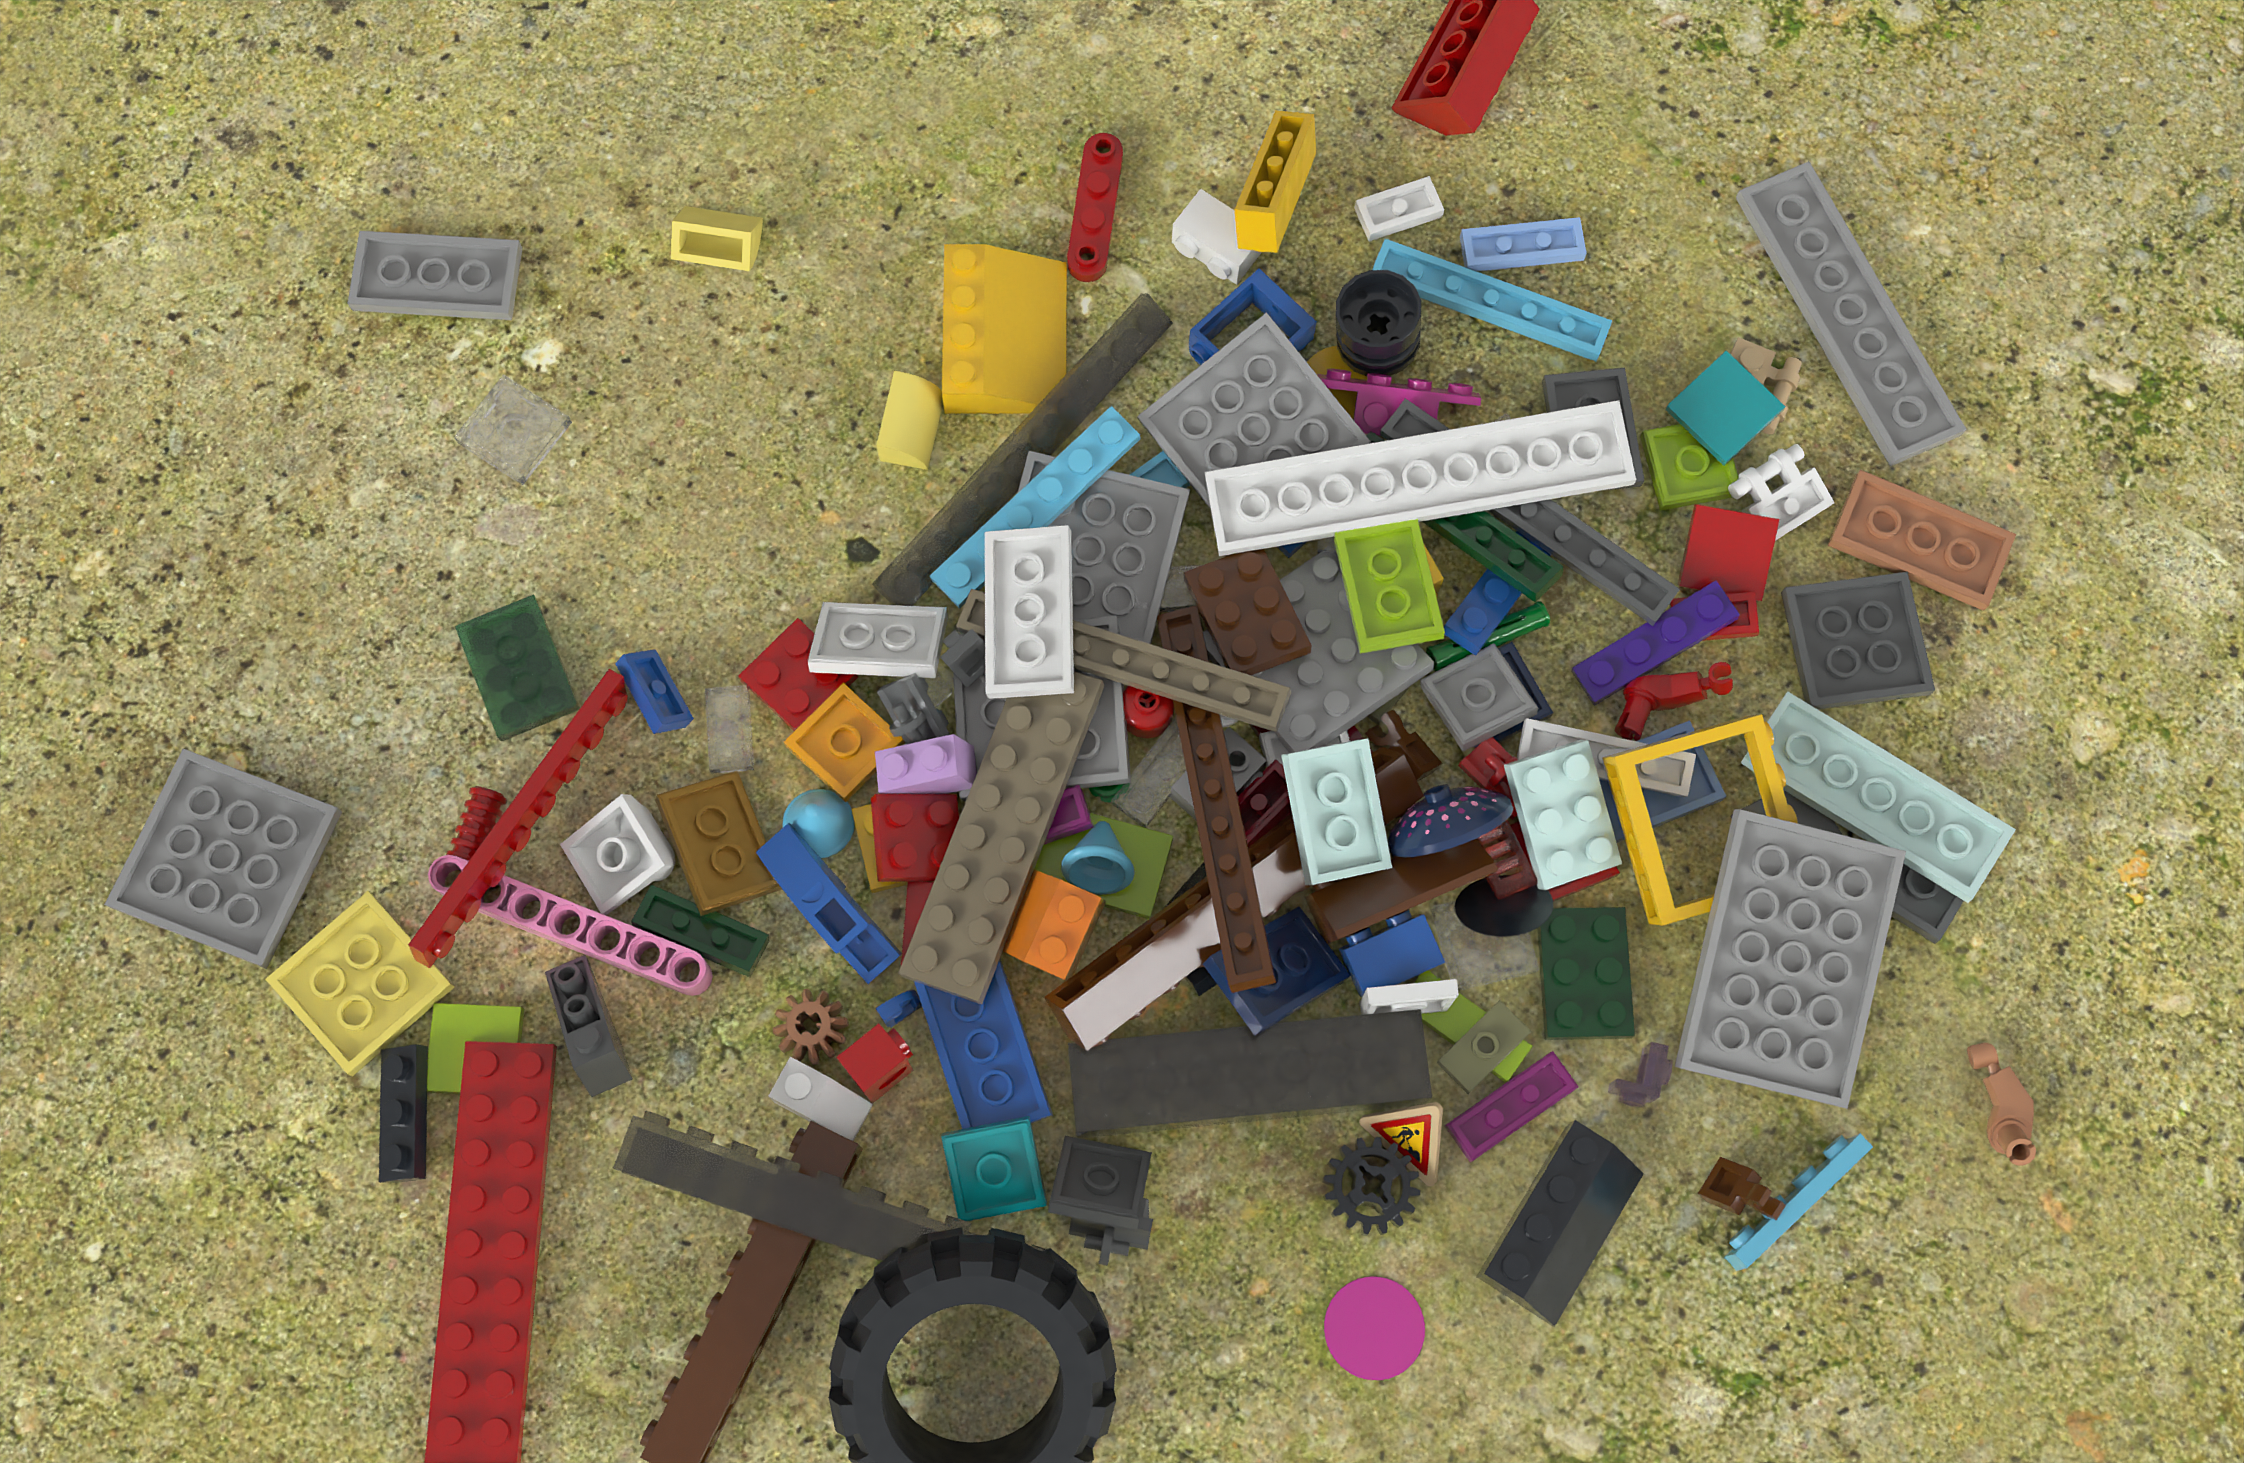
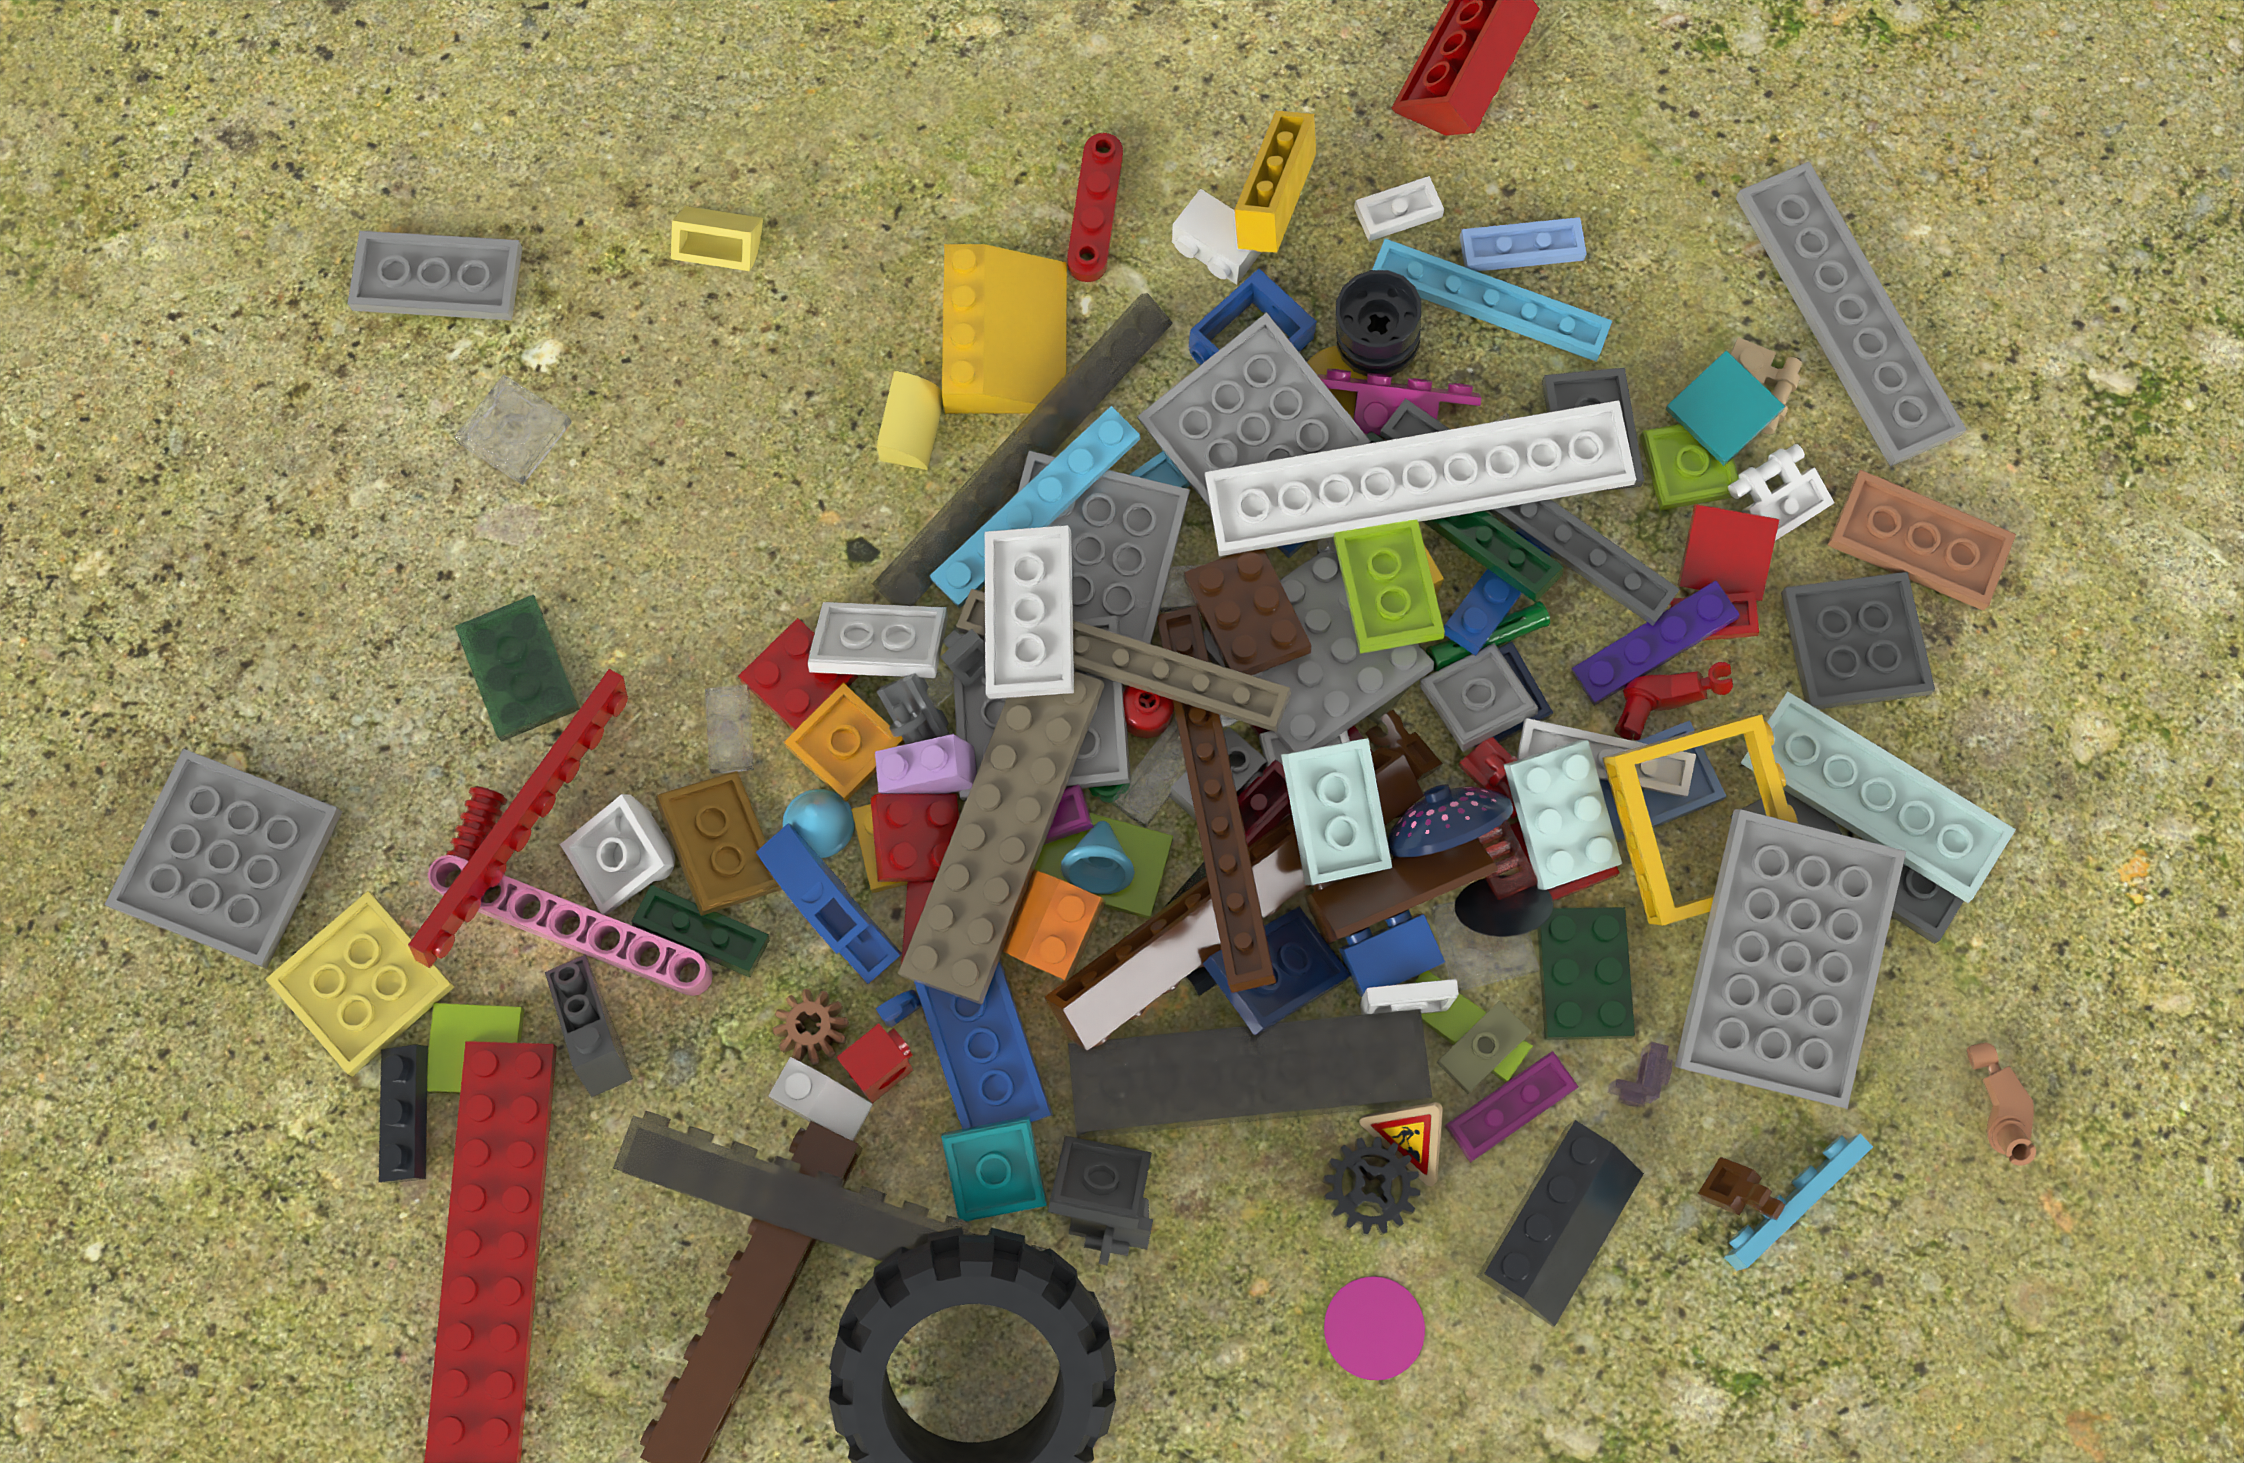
blue plate [615,649,694,734] -> none

